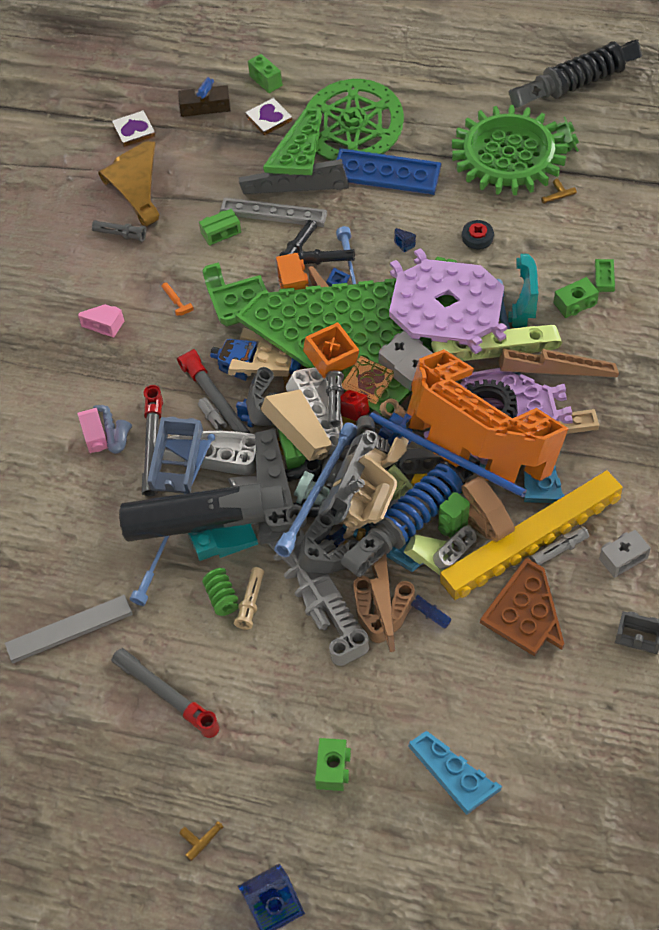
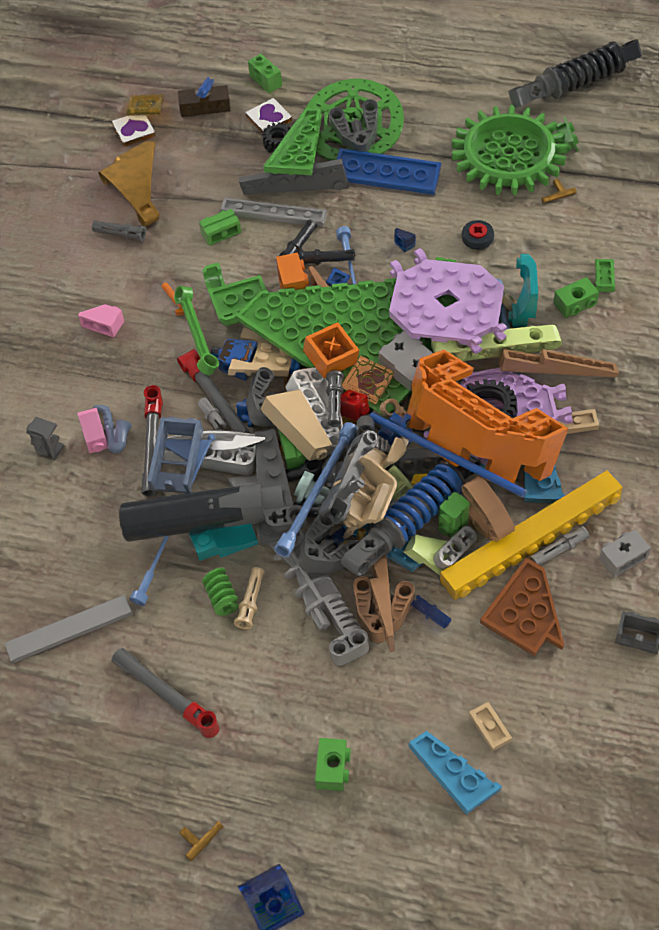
none -> dark grey window [26,417,64,461]
none -> clear yellow tile [126,94,164,116]
none -> bright green piece [174,286,219,375]
none -> white sticker [212,435,265,450]
none -> black tyre [262,122,290,154]
none -> dark grey connector [329,99,379,152]
none -> tan plate [469,702,512,752]
none -> tan tile [502,293,517,311]

